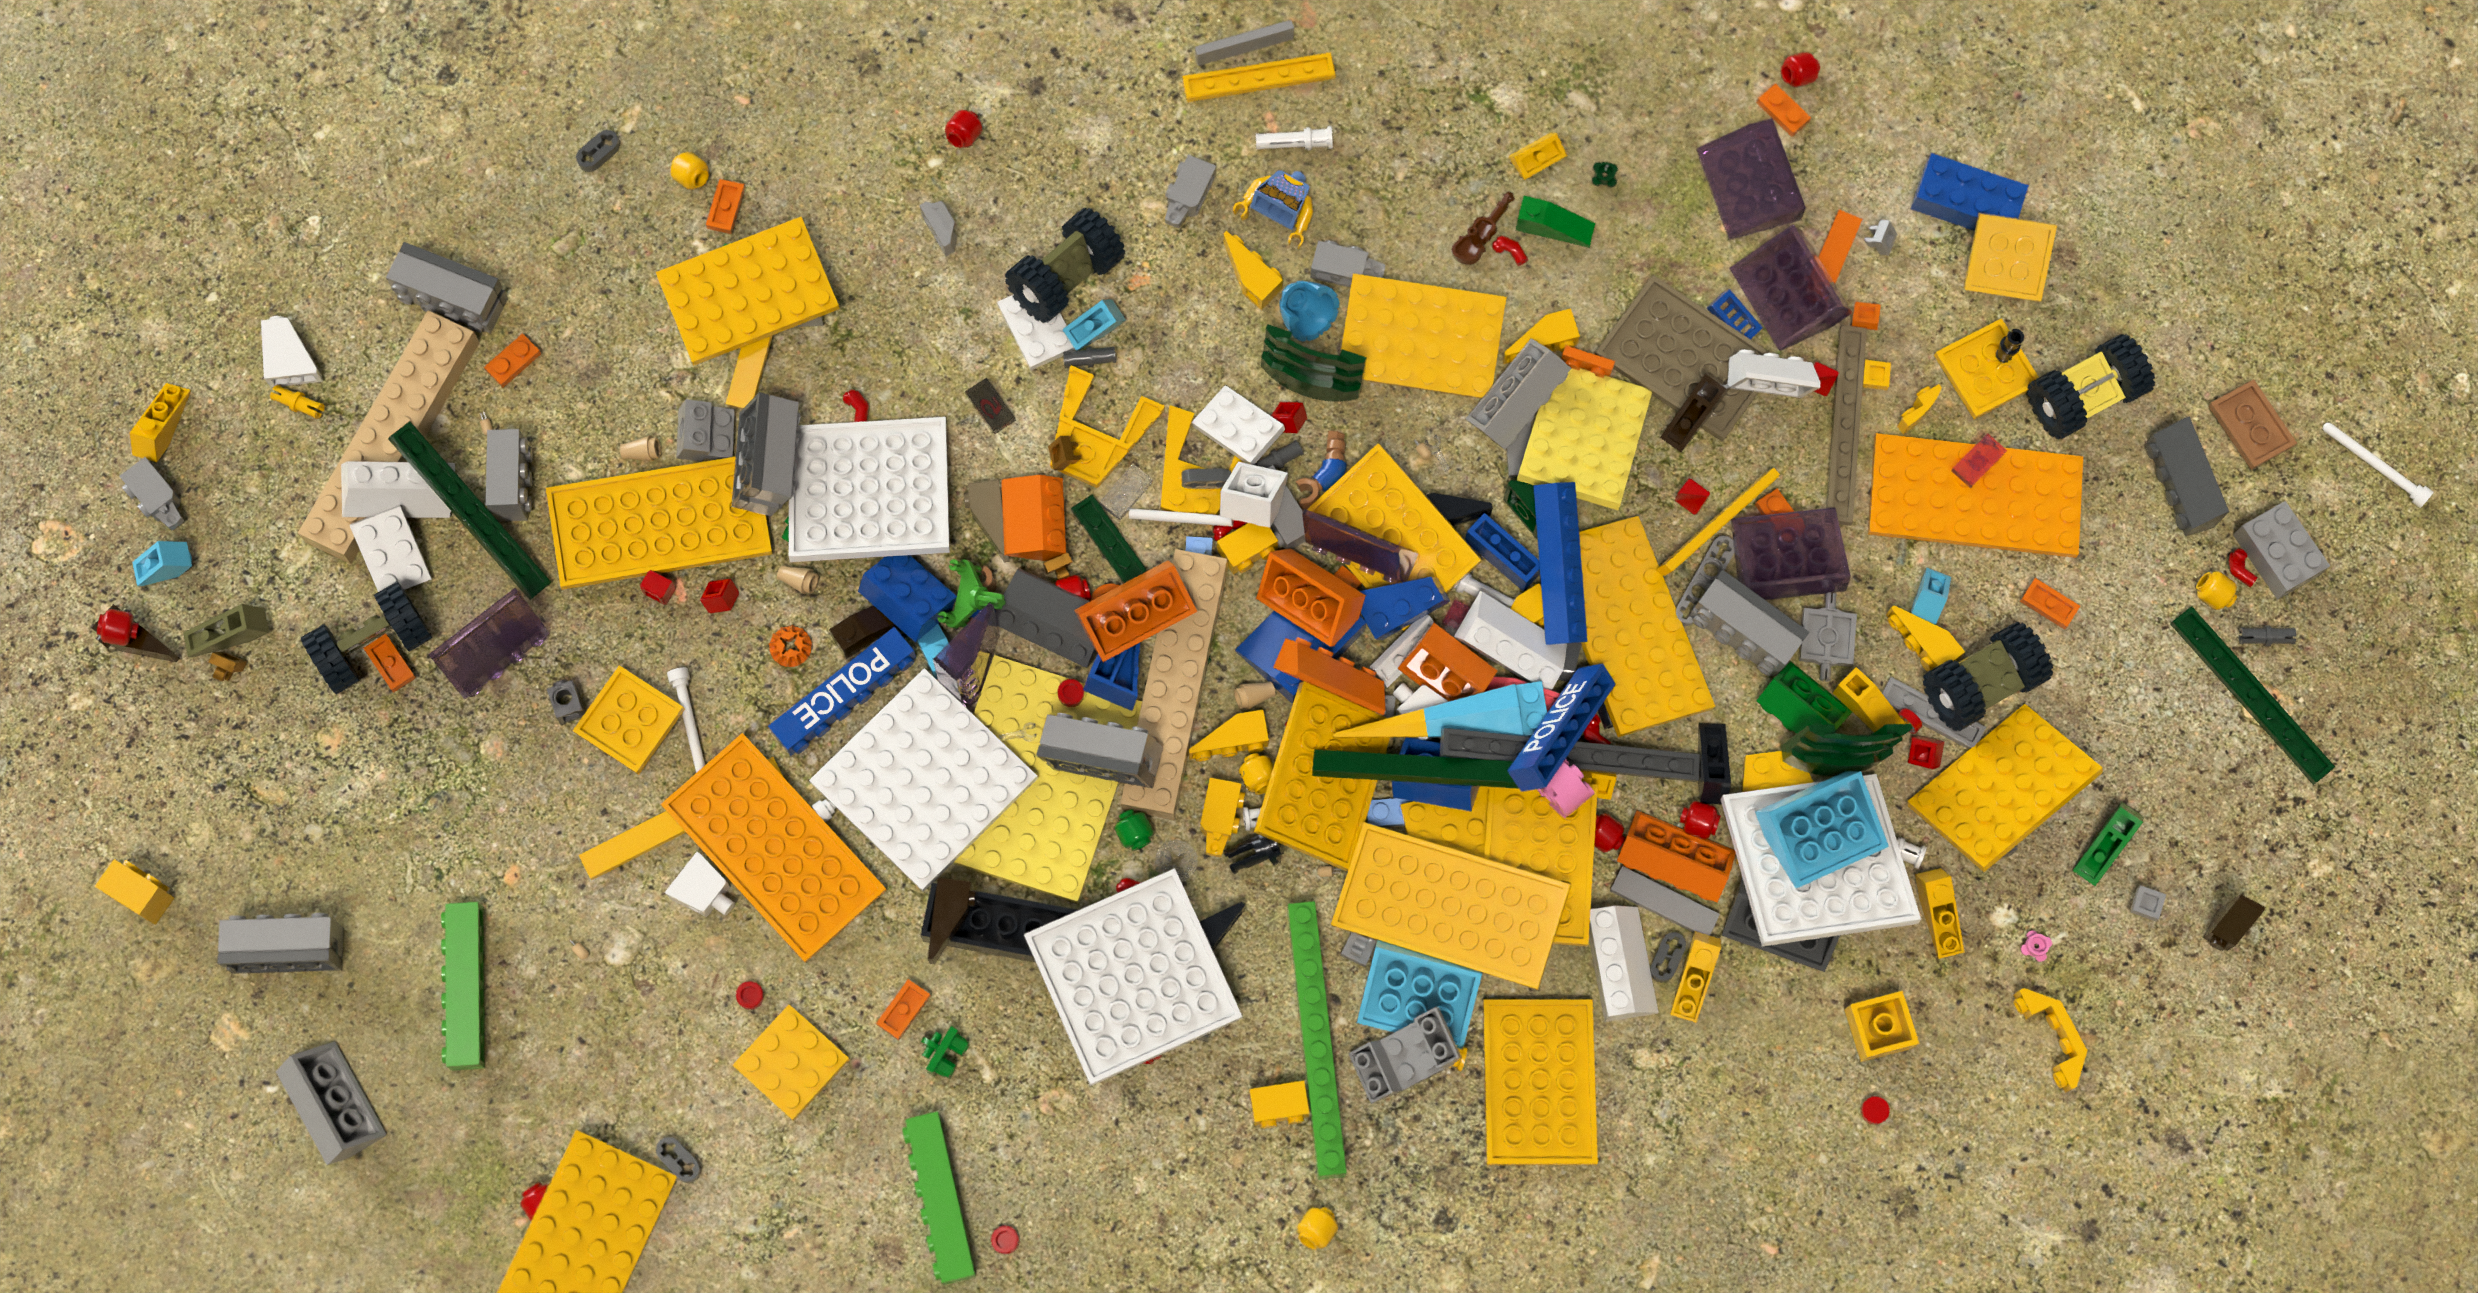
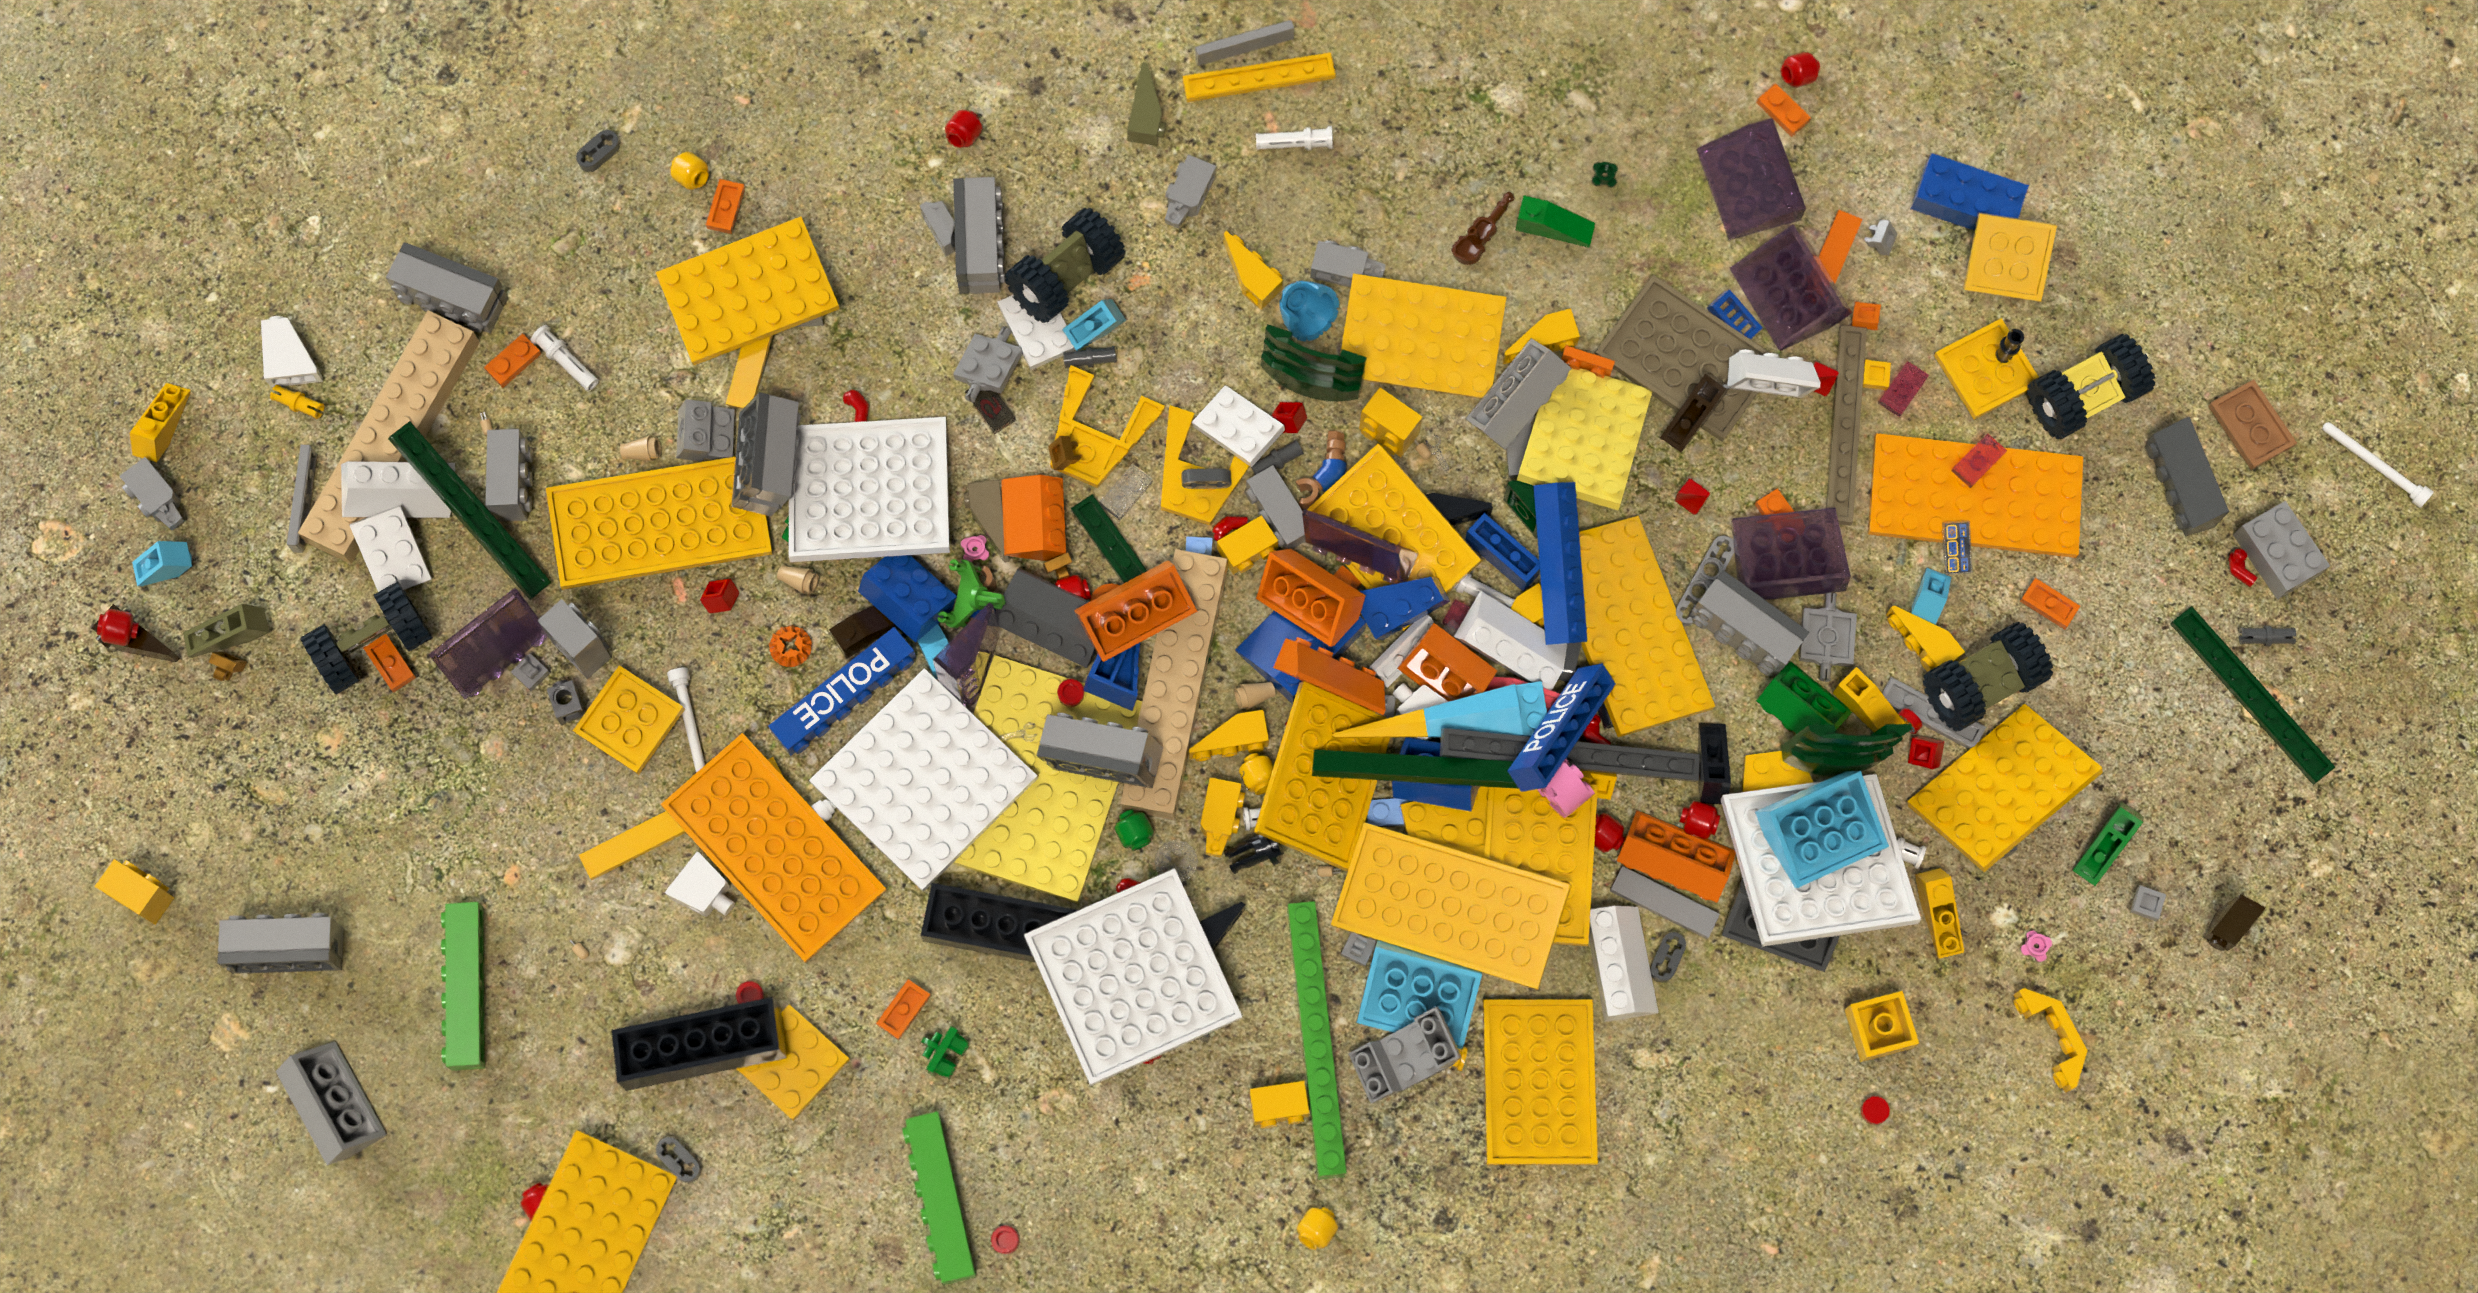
red slope [640,570,676,605] -> none
dark brown slope [927,878,976,964] -> none
white bar [1129,508,1234,526] -> none
white slope [1220,462,1288,528] -> none
torso [1233,171,1313,249] -> none
red arm [1492,236,1528,266] -> none
yellow slope [1509,133,1567,180] -> none
yellow tile [1657,468,1780,576] -> none
yellow slope [1670,931,1721,1023] -> none
yellow slope [1897,384,1942,435] -> none
yellow head [2196,571,2237,610] -> none
none -> light grey tile [287,445,317,553]
none -> light grey tile [511,653,550,692]
none -> white pin [531,325,599,392]
none -> light grey brick [537,599,611,679]
none -> black brick [611,997,787,1091]
none -> light grey piece [953,177,1005,294]
none -> light grey plate [953,326,1023,402]
none -> bright pink plate [961,535,989,562]
none -> olive slope [1127,62,1166,146]
none -> yellow brick [1359,388,1423,457]
none -> clear pink plate [1878,361,1929,418]
none -> tile [1942,520,1972,575]

